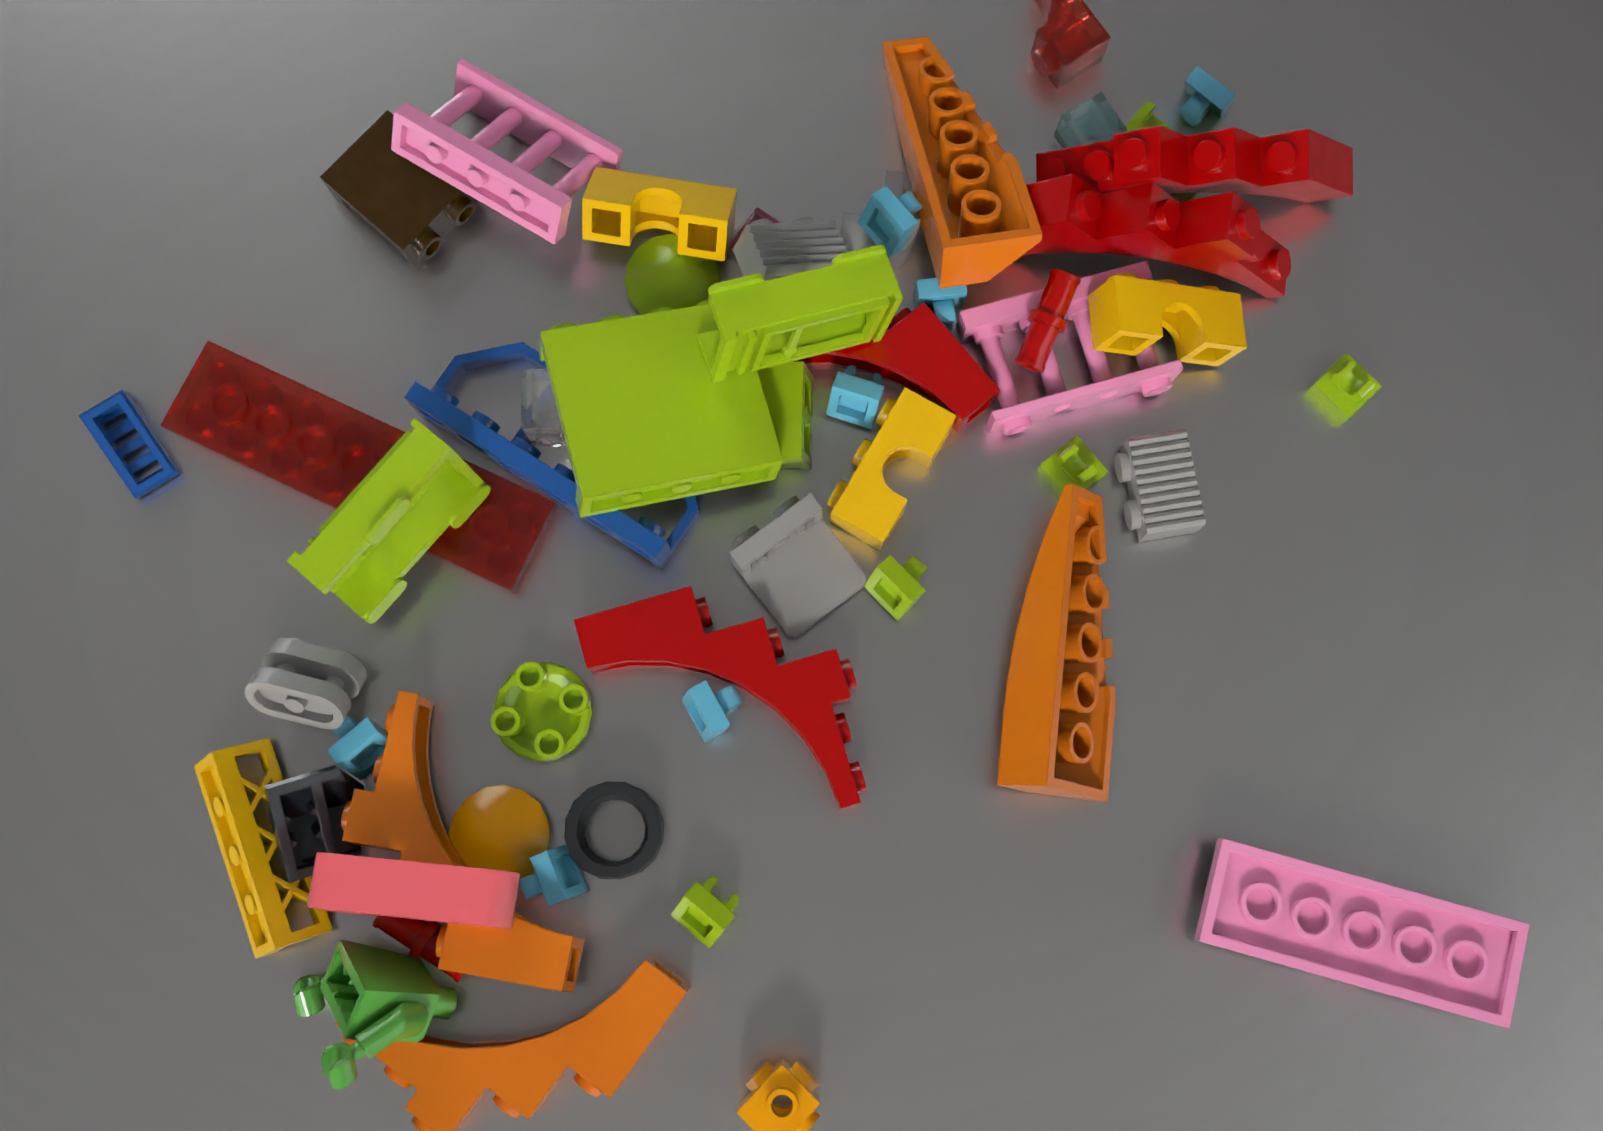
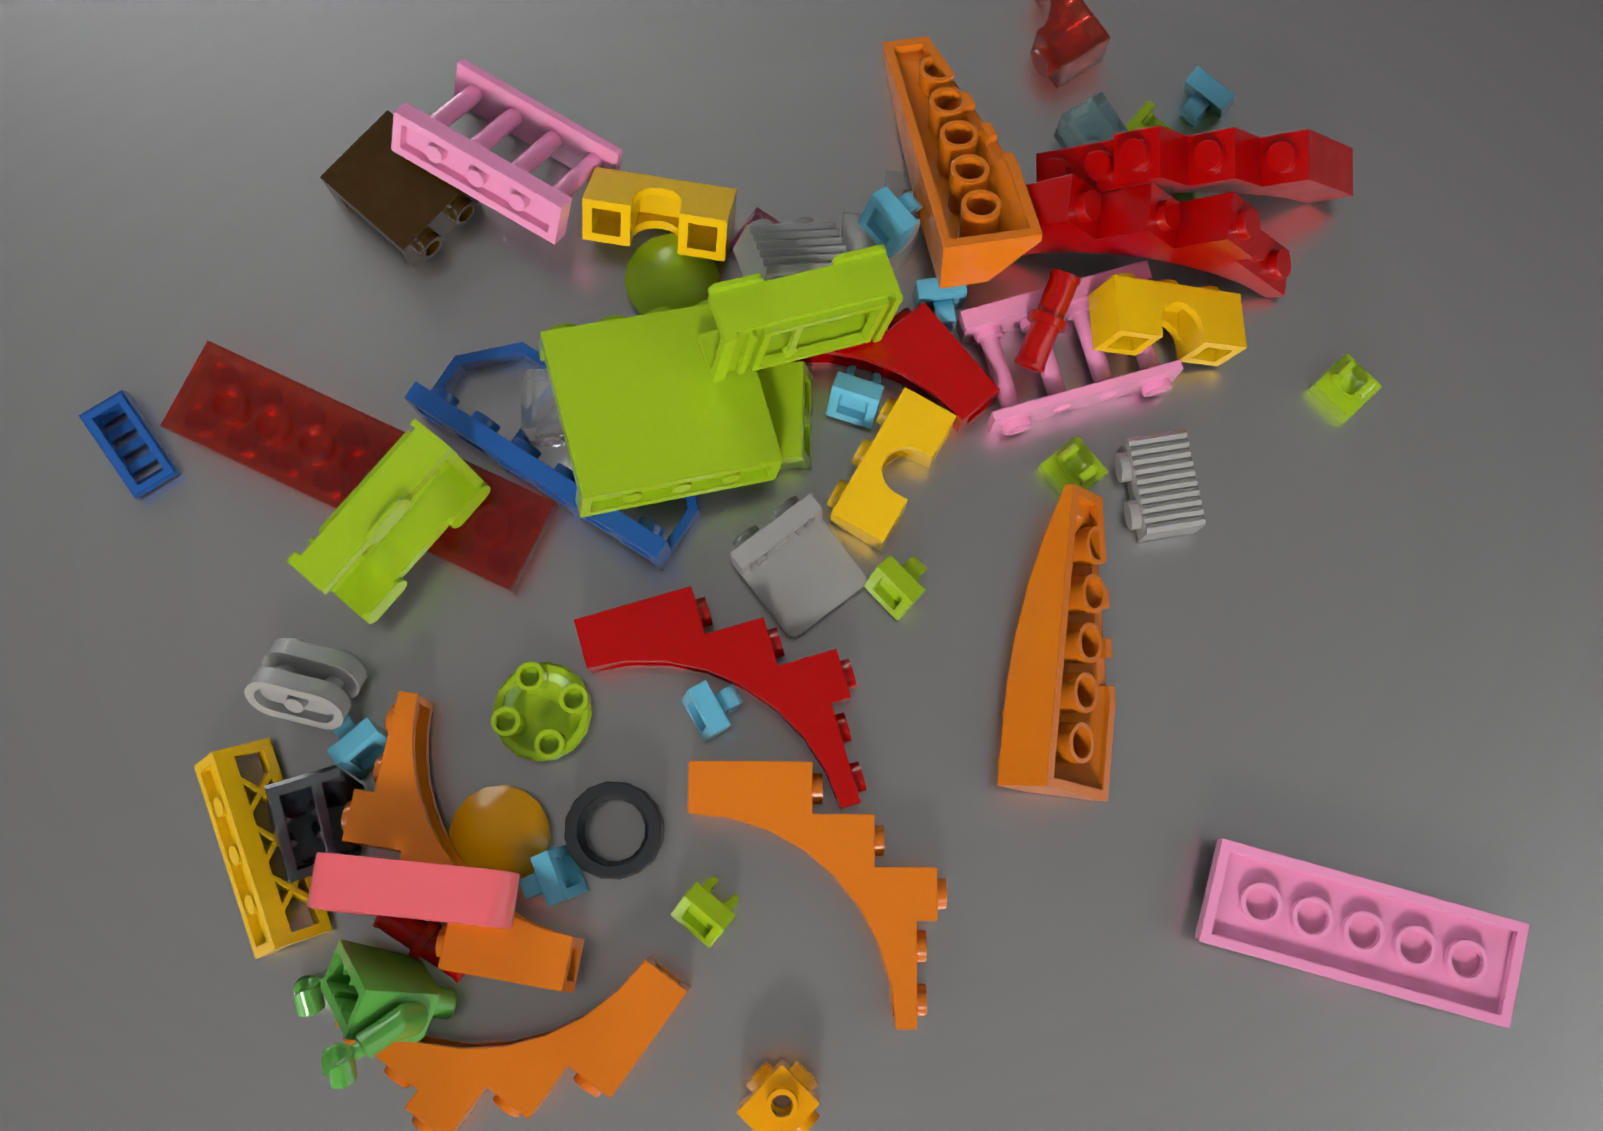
none -> orange arch [688,761,947,1030]

